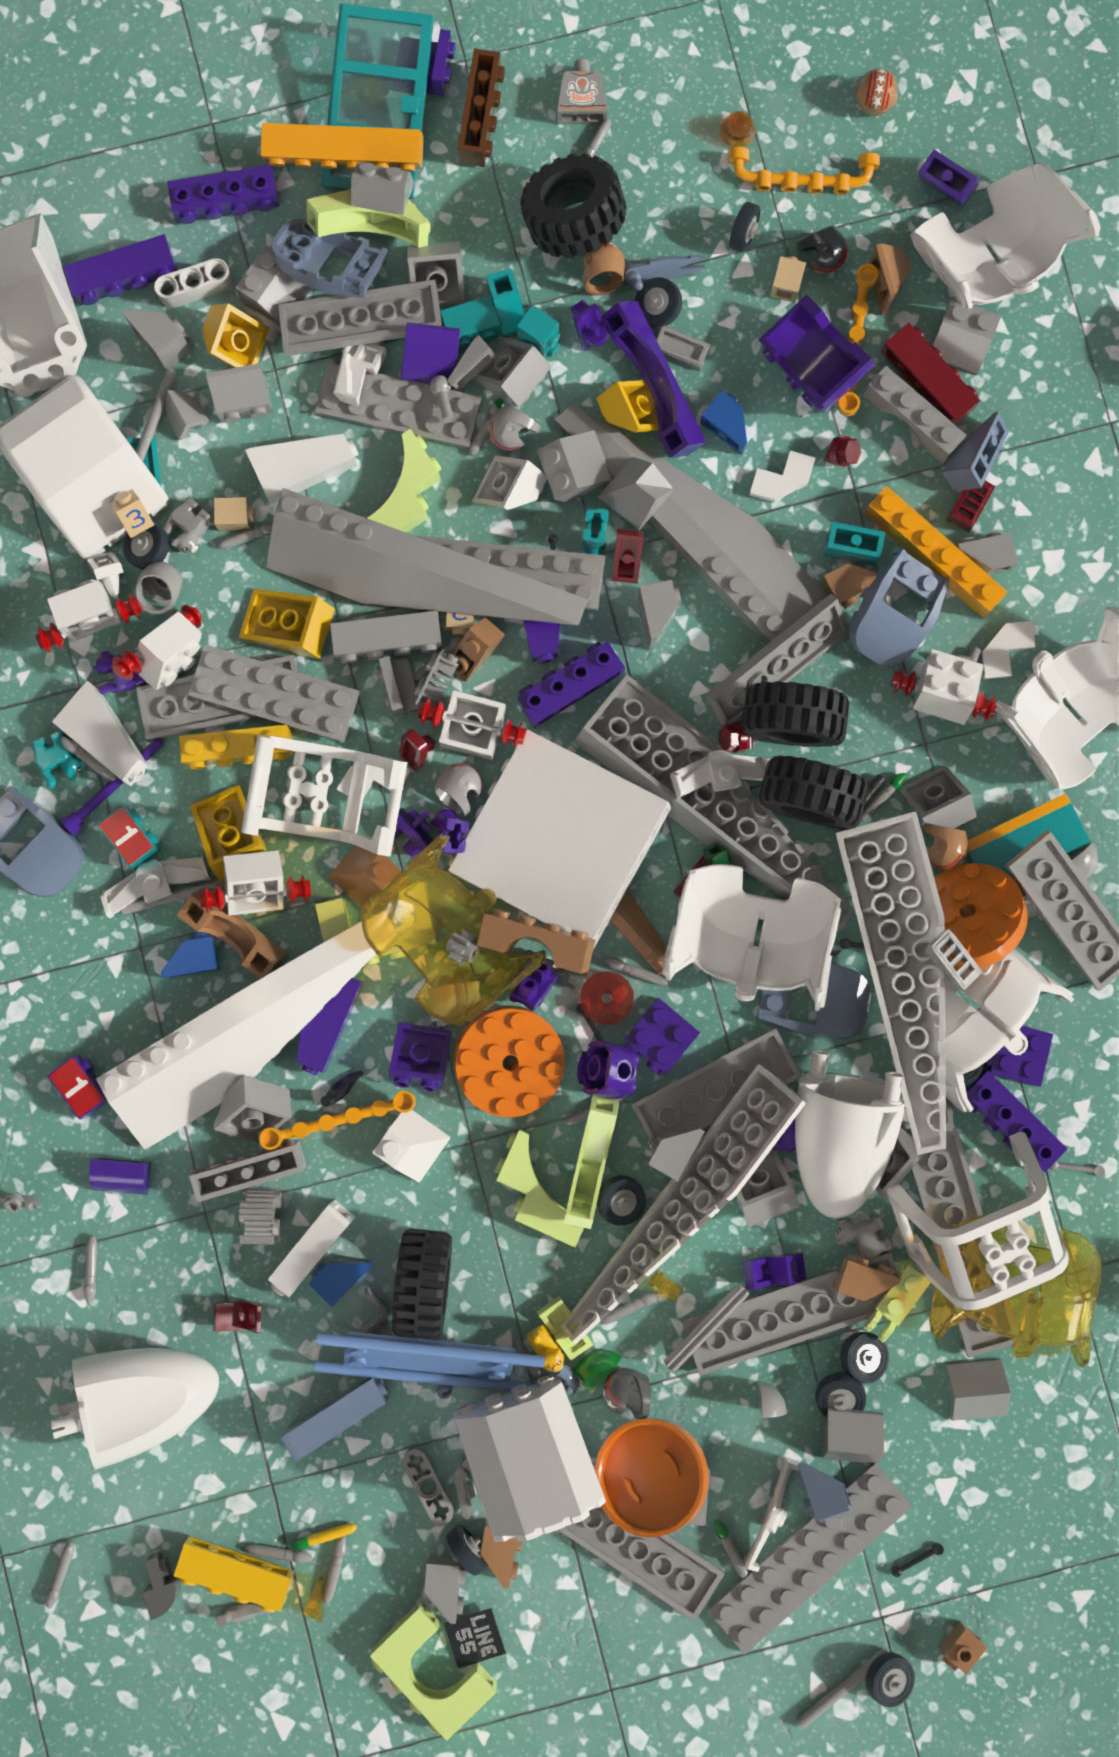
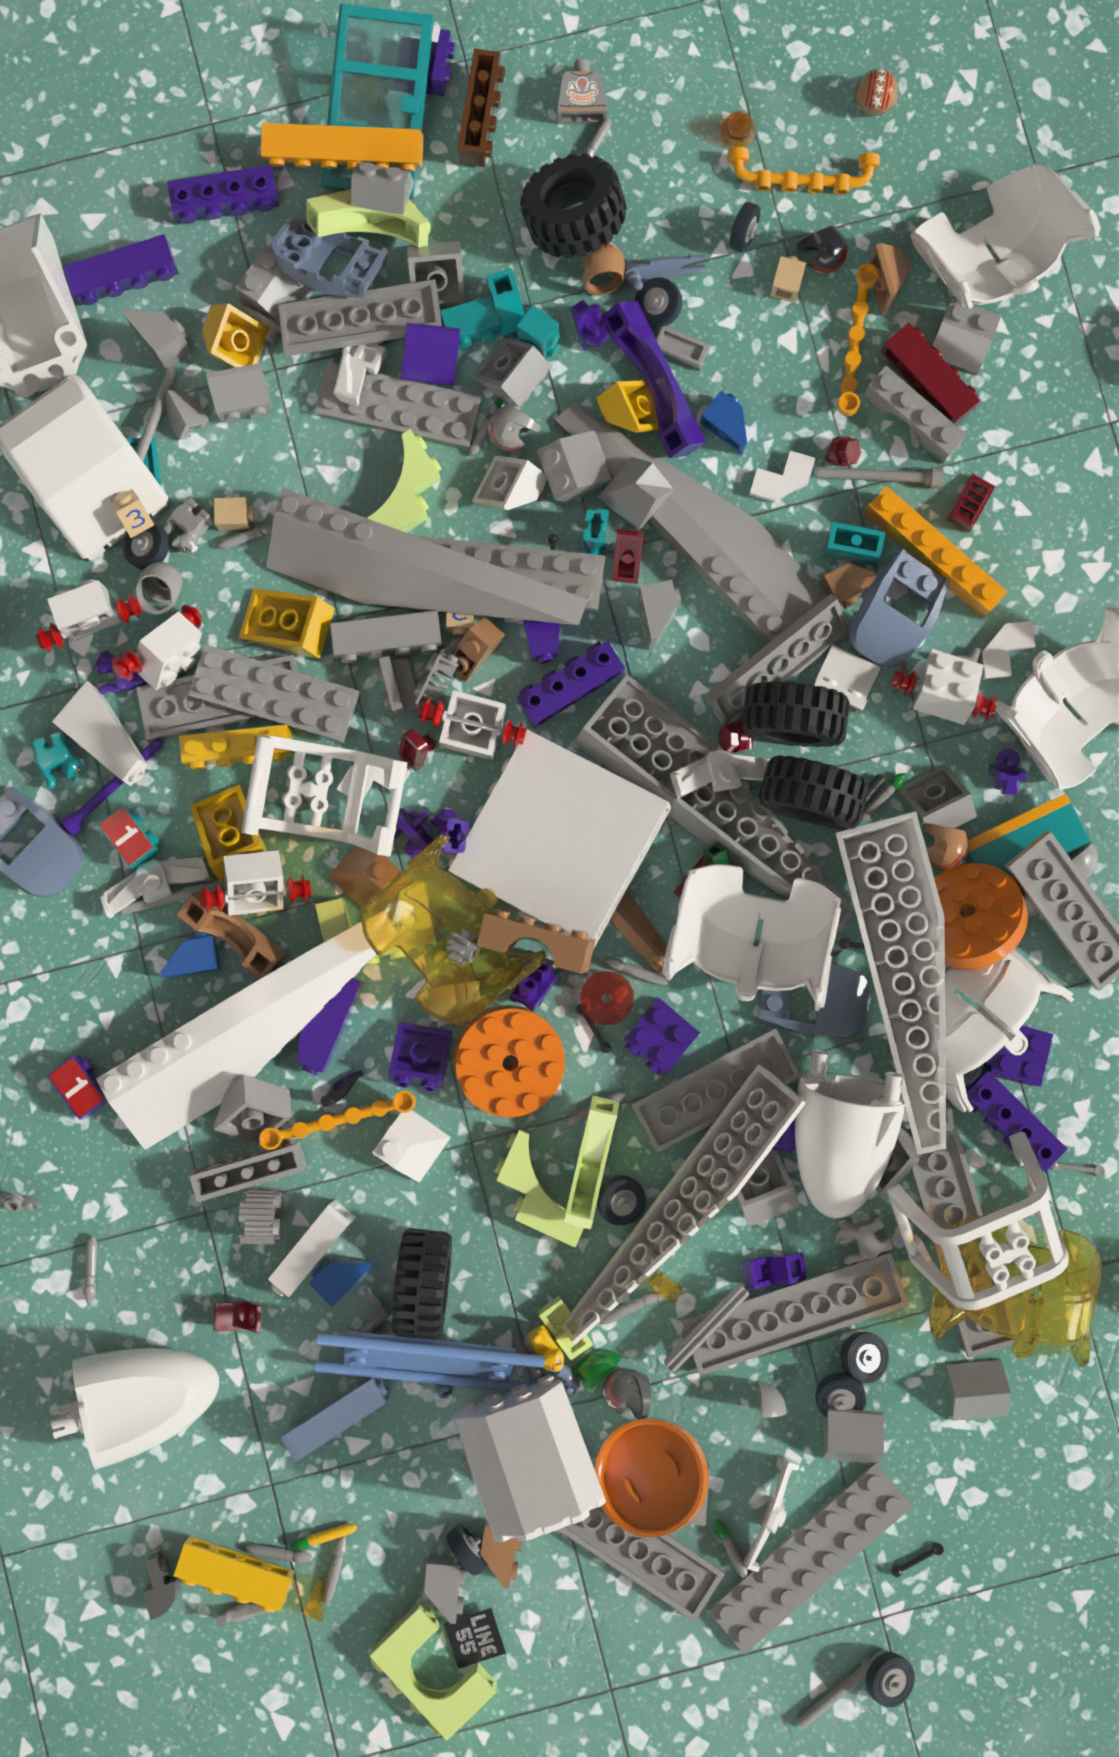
light grey piece [45,1541,74,1609] -> none
light grey piece [61,737,116,781] -> none
white tile [86,552,123,599] -> none
dark purple brick [89,1158,151,1195] -> none
white beam [154,258,233,308] -> none
white slope [245,434,359,505] -> none
light grey beam [403,1447,454,1525] -> none
light grey bar [430,375,454,423] -> none
light grey helmet [434,763,482,817] -> none
light grey slope [447,335,496,392] -> none
light grey piece [454,1463,475,1520] -> none
dark purple brick [577,1040,639,1100] -> none
light grey slope [643,1124,705,1181] -> none
dark purple cylinder [758,294,875,412] -> none
sand blue slope [795,1462,854,1522] -> none
medium nougat slope [834,1255,901,1301] -> none
yellowish green hinge [864,1264,931,1343] -> none
dark purple brick [918,149,979,207] -> none
light grey slope [924,929,983,991] -> none
medium nougat brick [939,1621,987,1675] -> none
sand blue slope [943,412,1009,491] -> none
light grey slope [956,531,1018,575] -> none
none -> white bracket [813,645,880,716]
none -> light grey piece [814,467,943,489]
none -> dark purple hips [988,748,1027,795]

